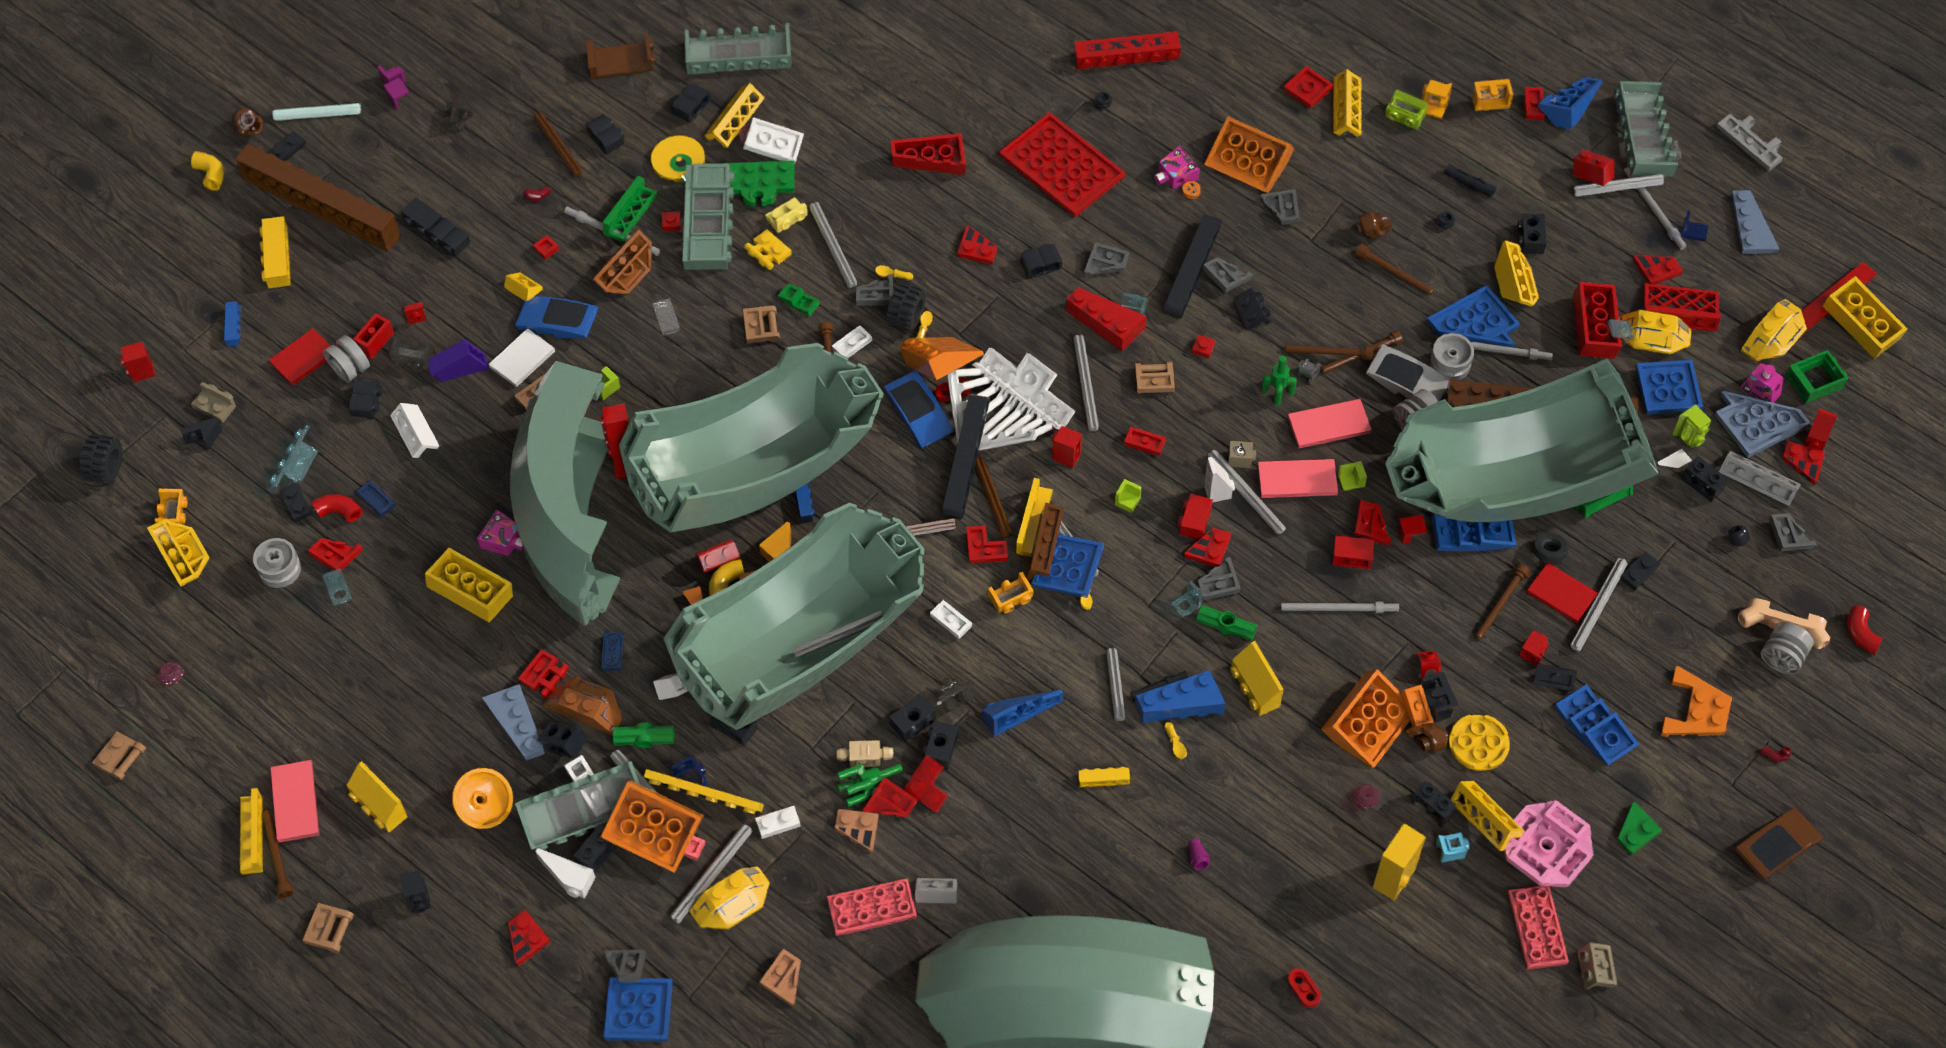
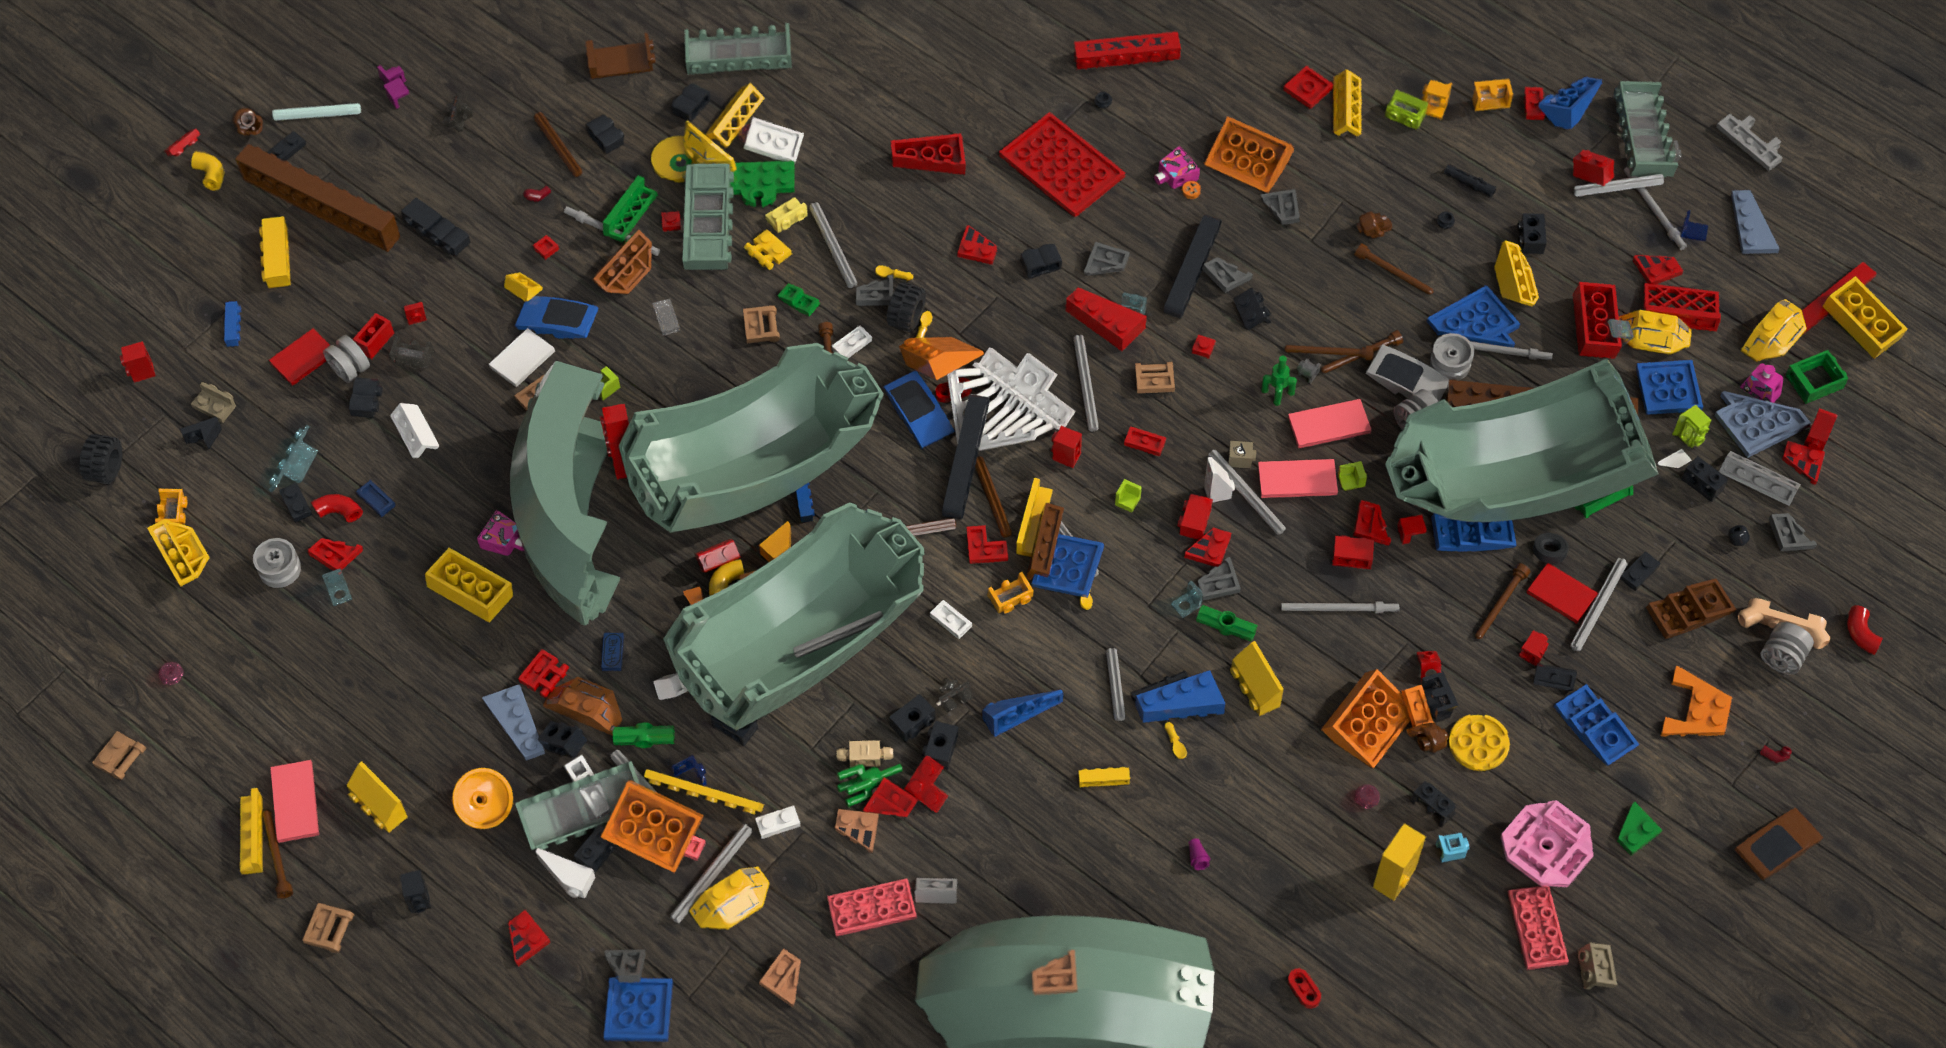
dark purple slope [428,339,489,382] -> none
yellow fence [1450,781,1524,851] -> none
none -> red plate [164,129,200,157]
none -> yellow wedge [683,120,736,171]
none -> nougat wing [1033,950,1077,995]
none -> reddish brown slope [1646,578,1736,639]

